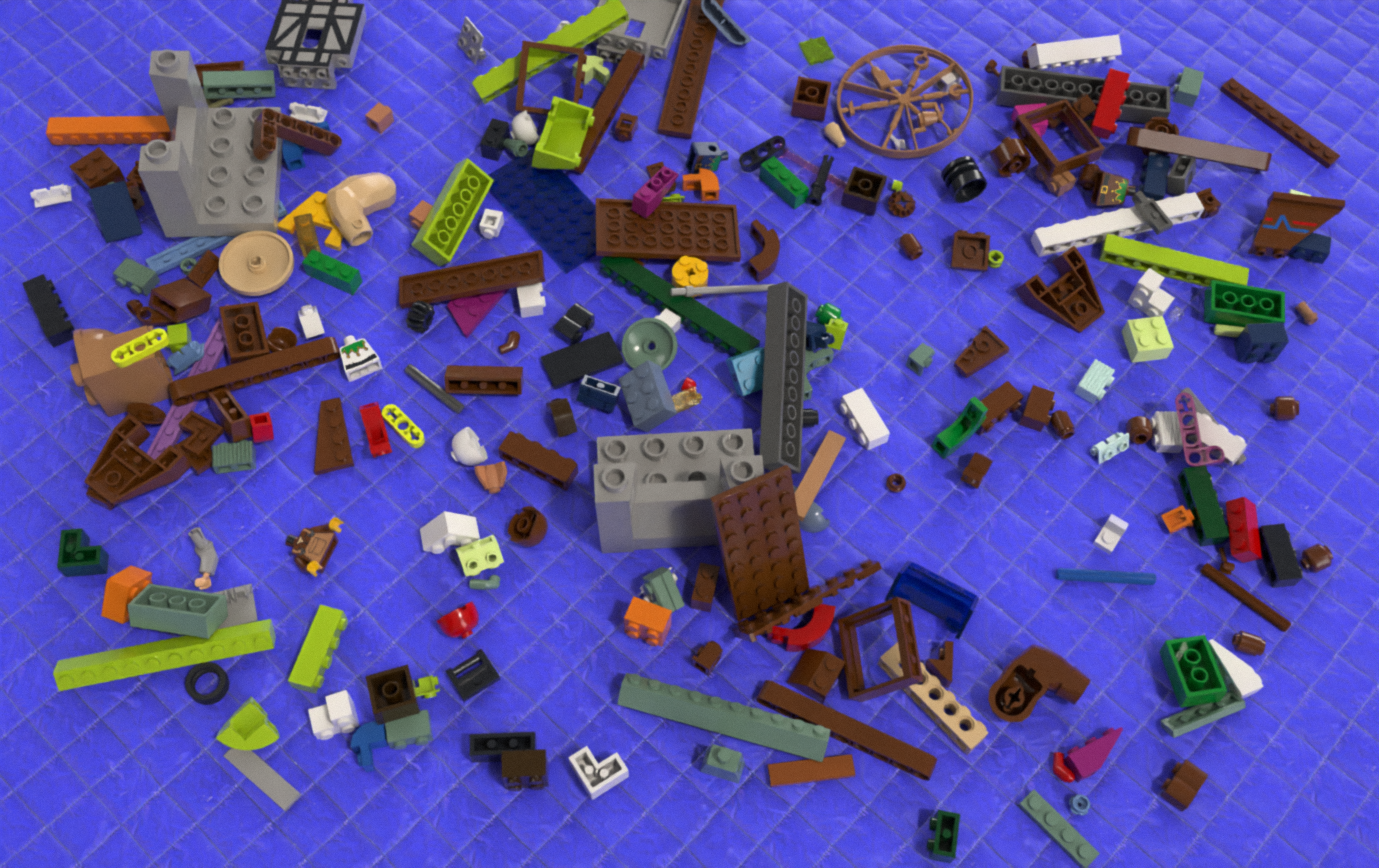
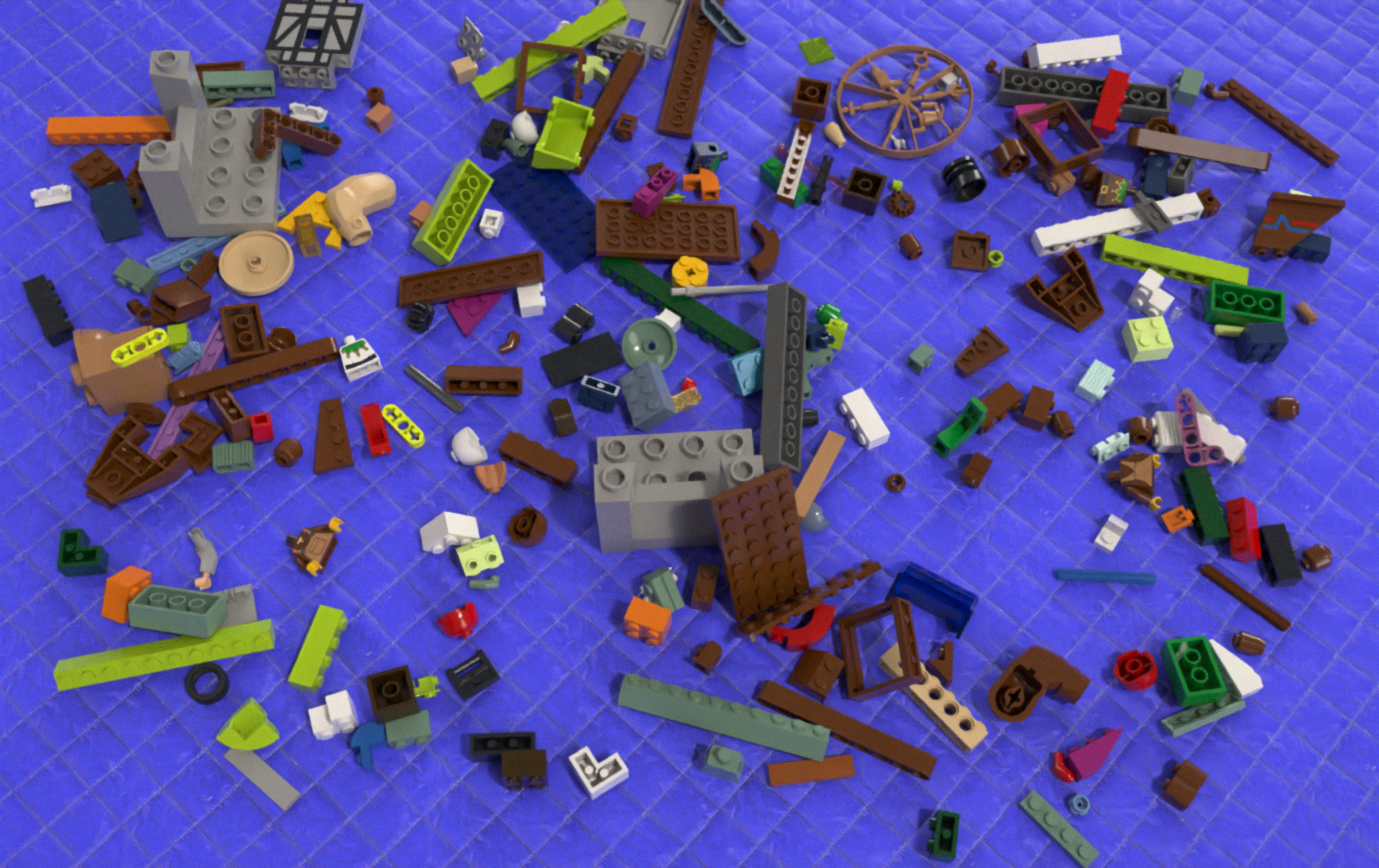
white slope [298,304,325,338] -> none
green brick [302,249,363,295] -> none
black beam [739,136,787,173] -> none
reddish brown brick [1070,93,1097,119] -> none
reddish brown hand [1219,547,1235,575] -> none
none -> reddish brown head [273,438,303,467]
none -> reddish brown brick [366,87,386,109]
none -> tan brick [451,56,479,85]
none -> plate [775,117,816,205]
none -> torso [1108,452,1162,511]
none -> red cylinder [1113,650,1158,692]
none -> reddish brown arm [1204,83,1229,100]

